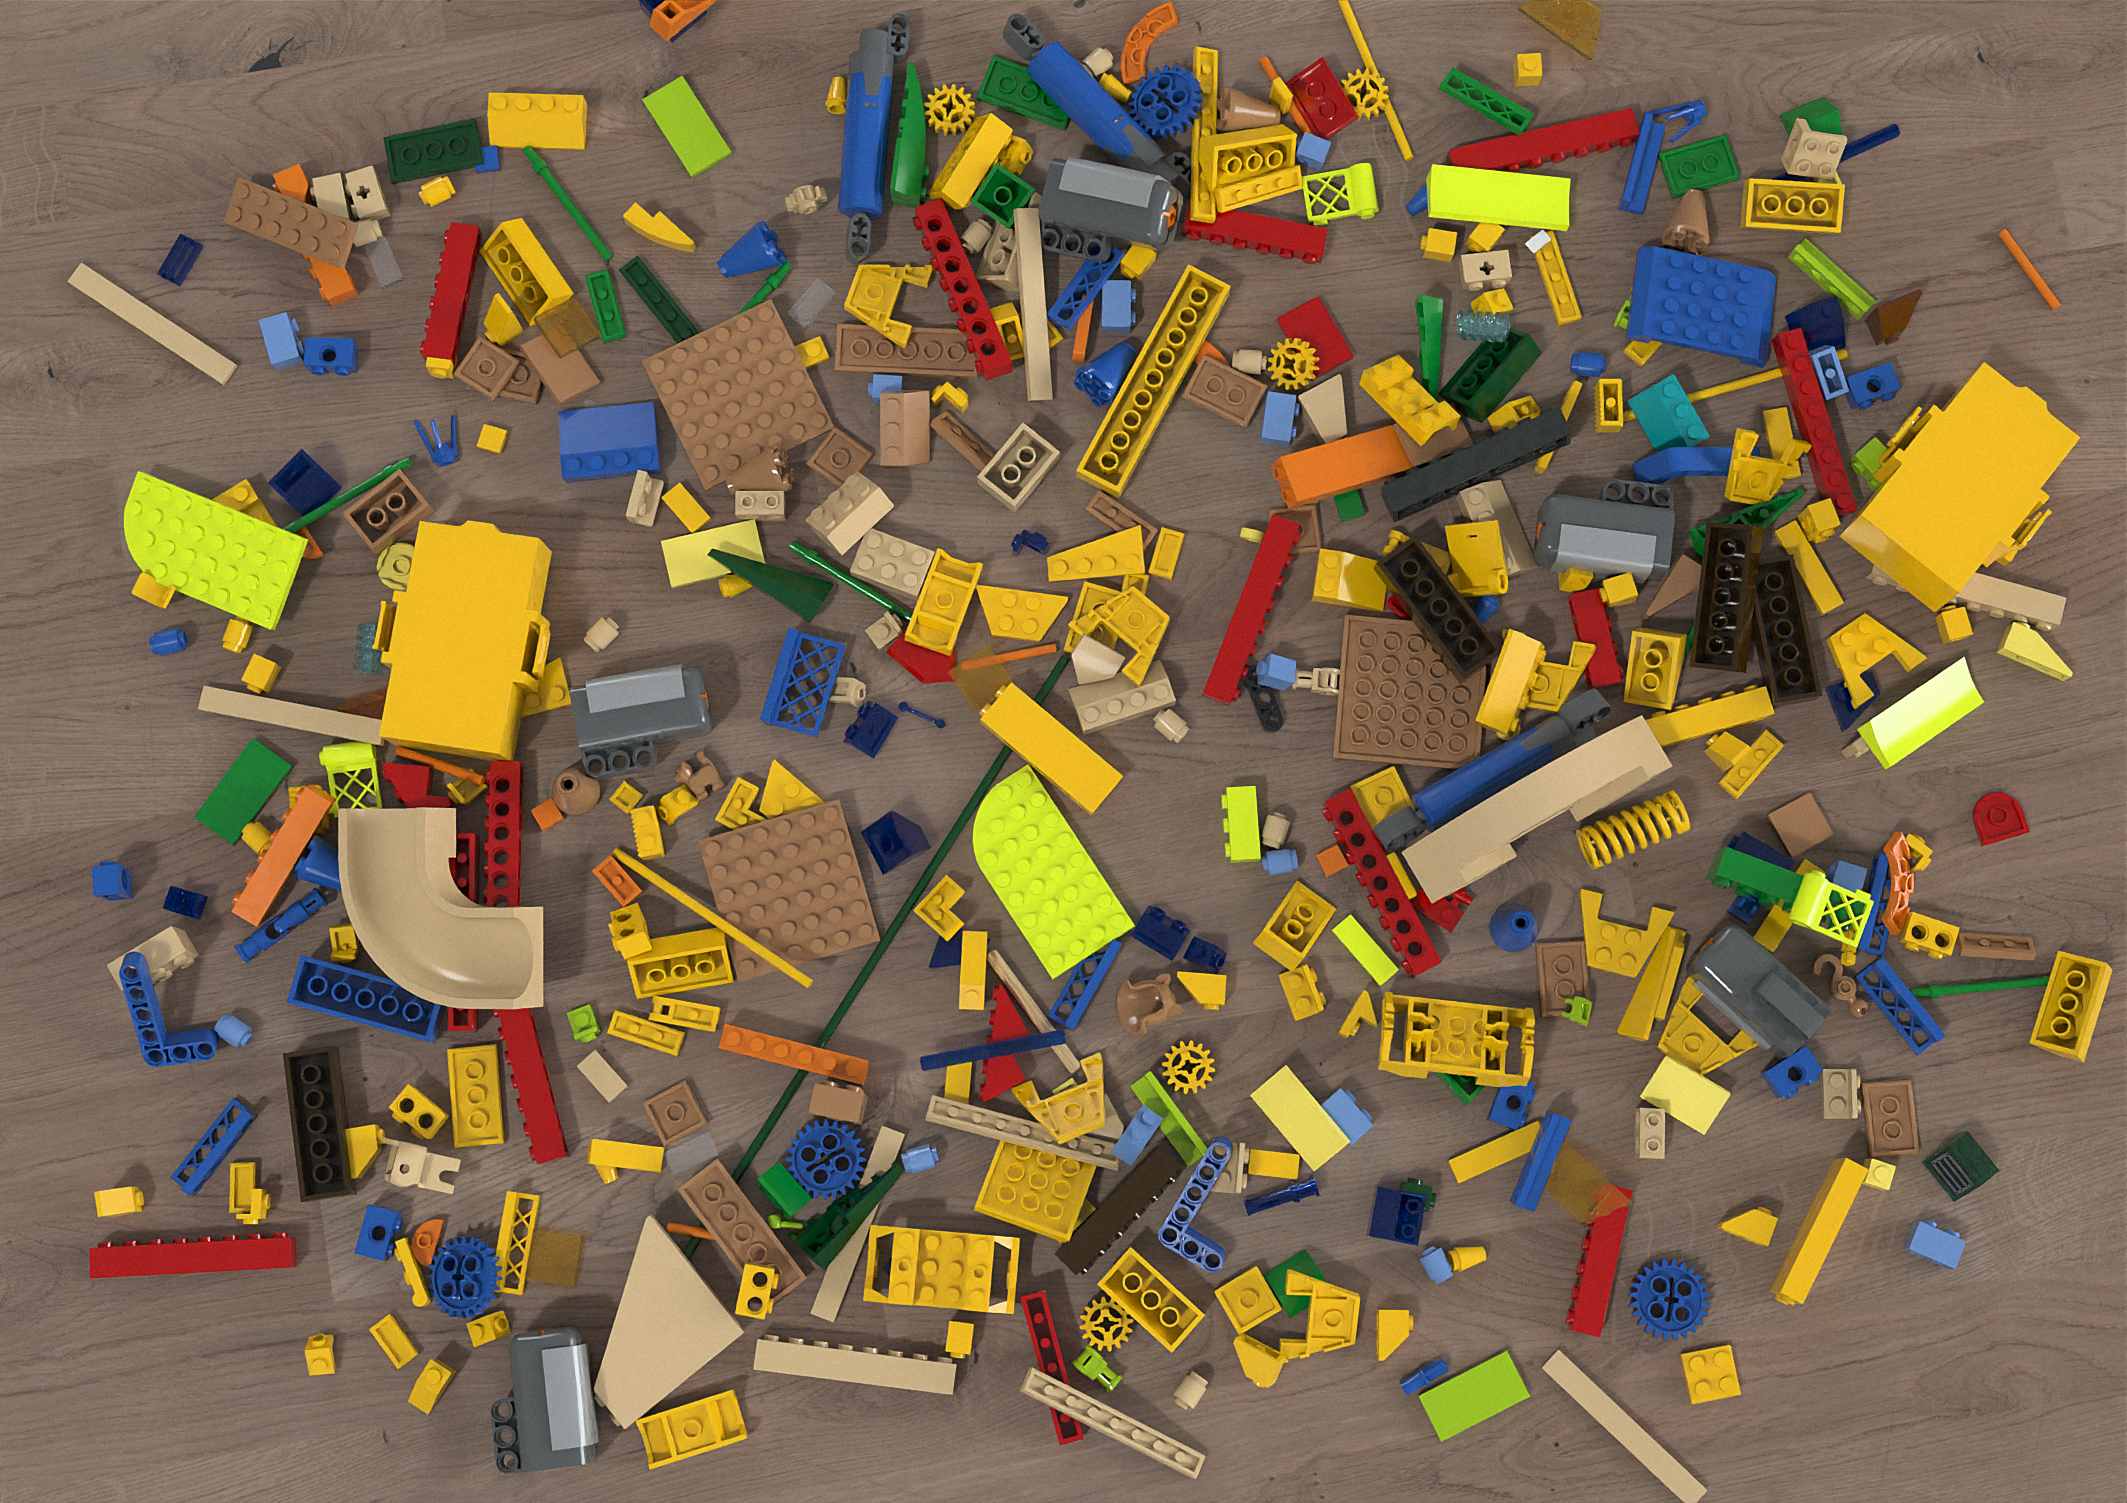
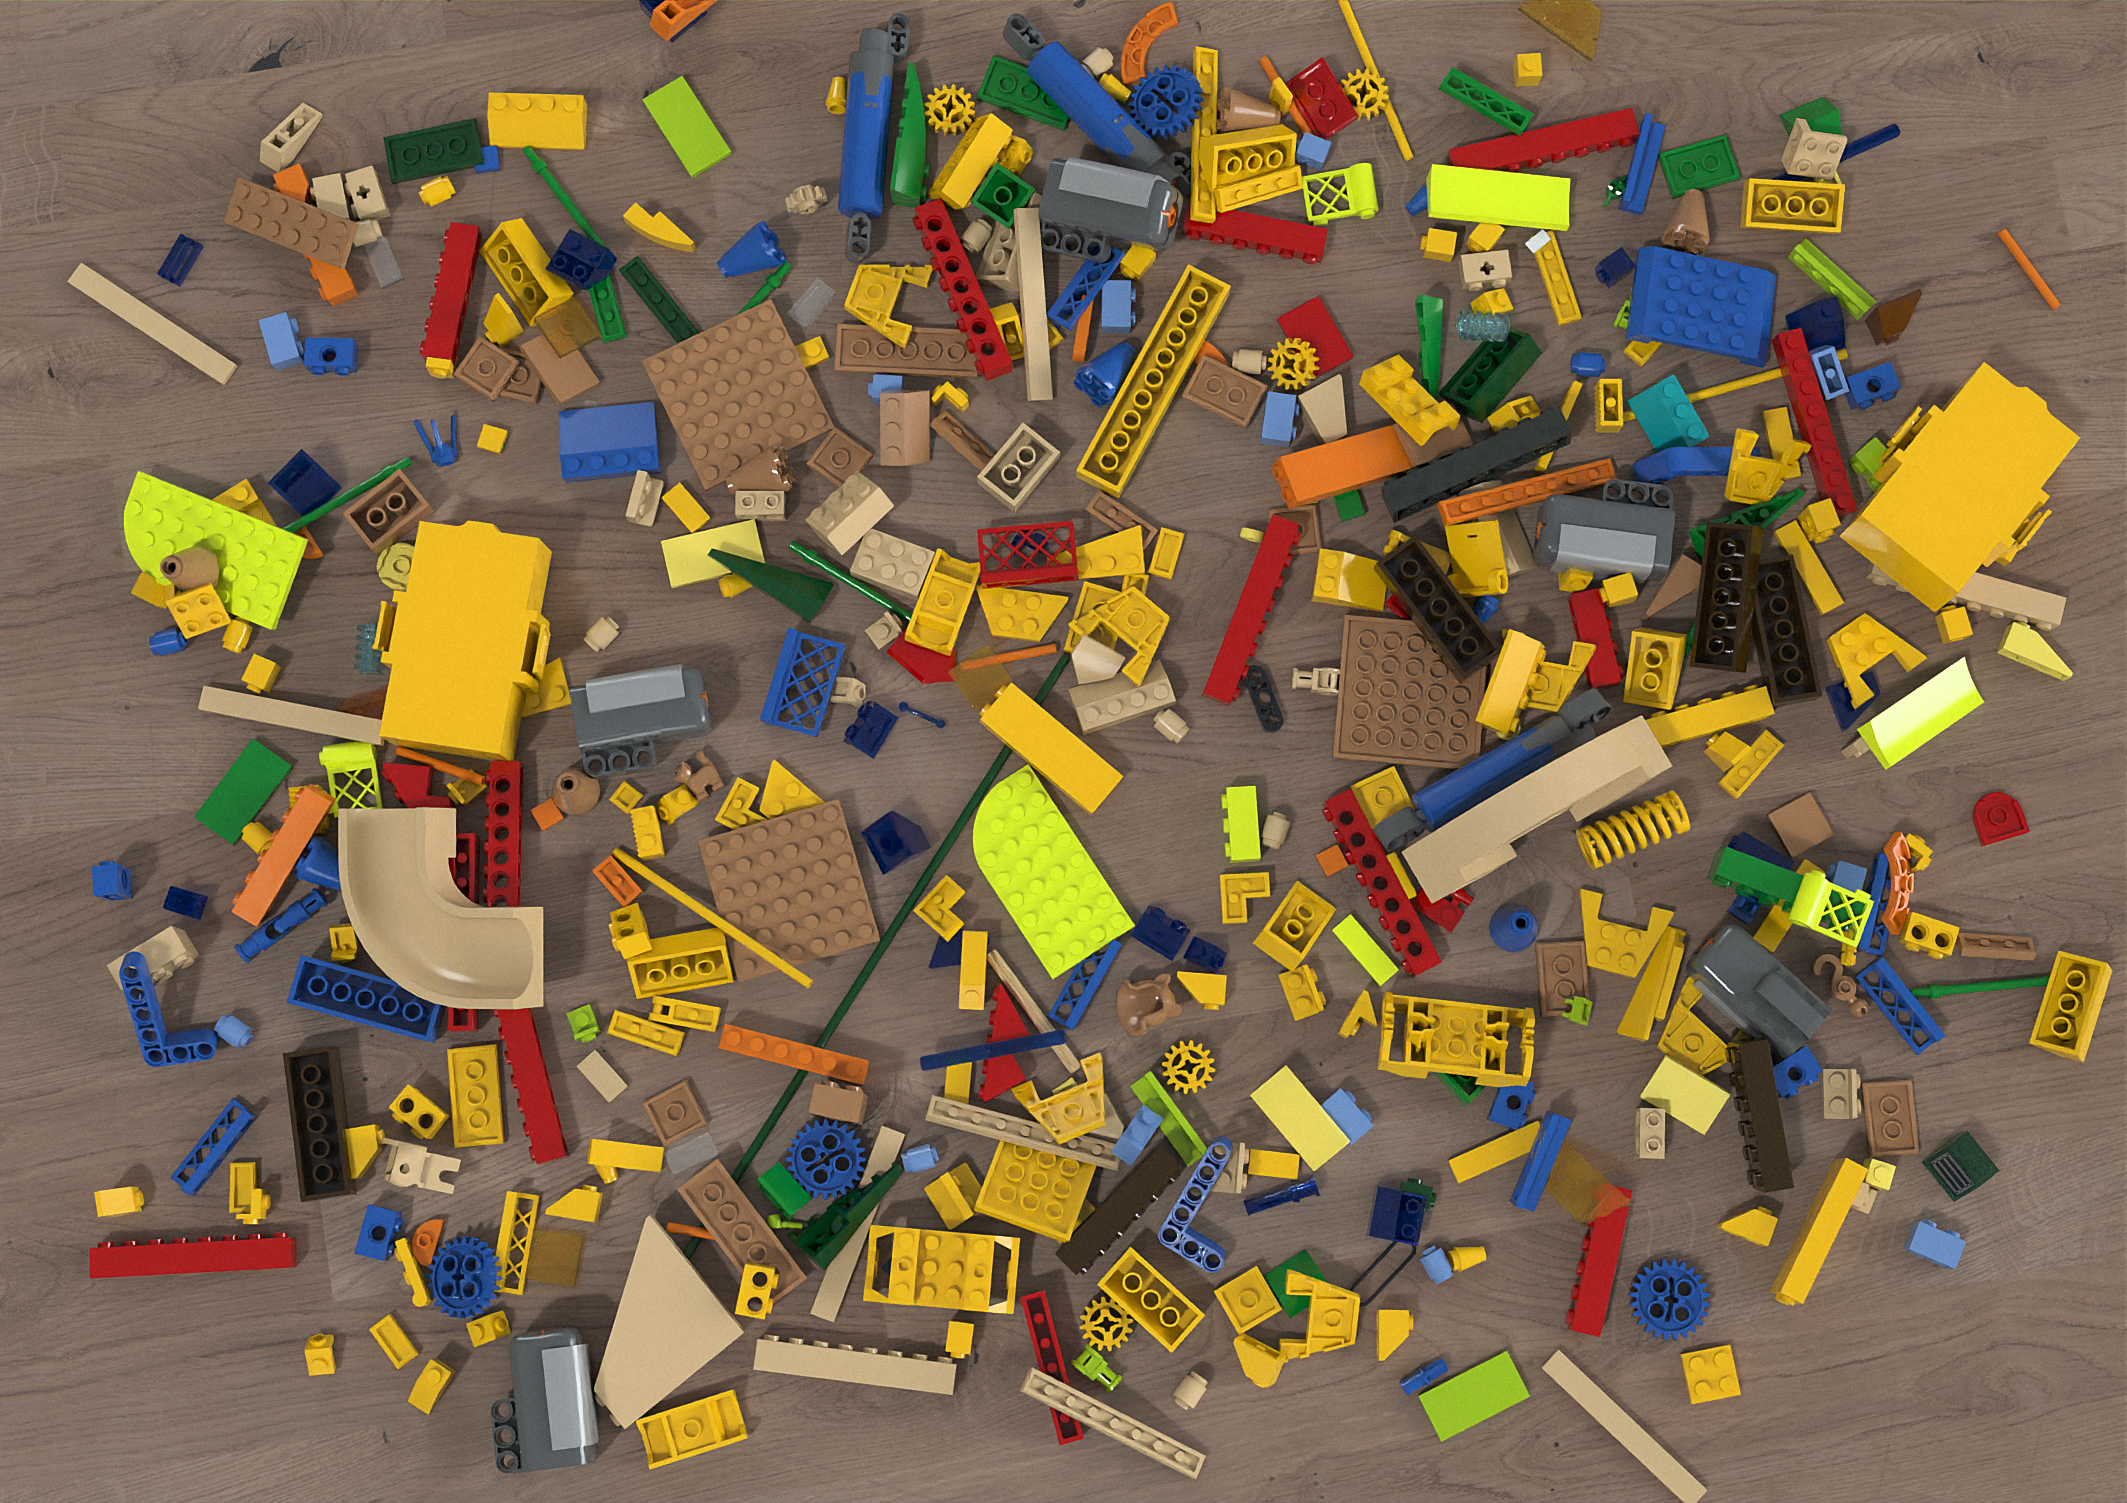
medium blue brick [1256,654,1296,691] -> none
medium blue brick [1261,848,1298,876] -> none
blue plant [1644,99,1707,143] -> none
none -> medium nougat cone [160,546,219,592]
none -> yellow bracket [165,583,231,639]
none -> tan slope [260,103,323,172]
none -> clear blue slope [545,229,617,291]
none -> yellow slope [545,1185,603,1223]
none -> yellow bracket [924,1163,982,1230]
none -> red fence [977,521,1079,589]
none -> yellow plate [1219,872,1270,924]
none -> black piece [1350,1236,1416,1307]
none -> orange tile [1437,458,1618,527]
none -> clear blue brick [1595,247,1636,288]
none -> green piece [1602,175,1627,208]
none -> dark brown brick [1725,1037,1794,1193]
none -> tan bracket [1851,1182,1877,1214]

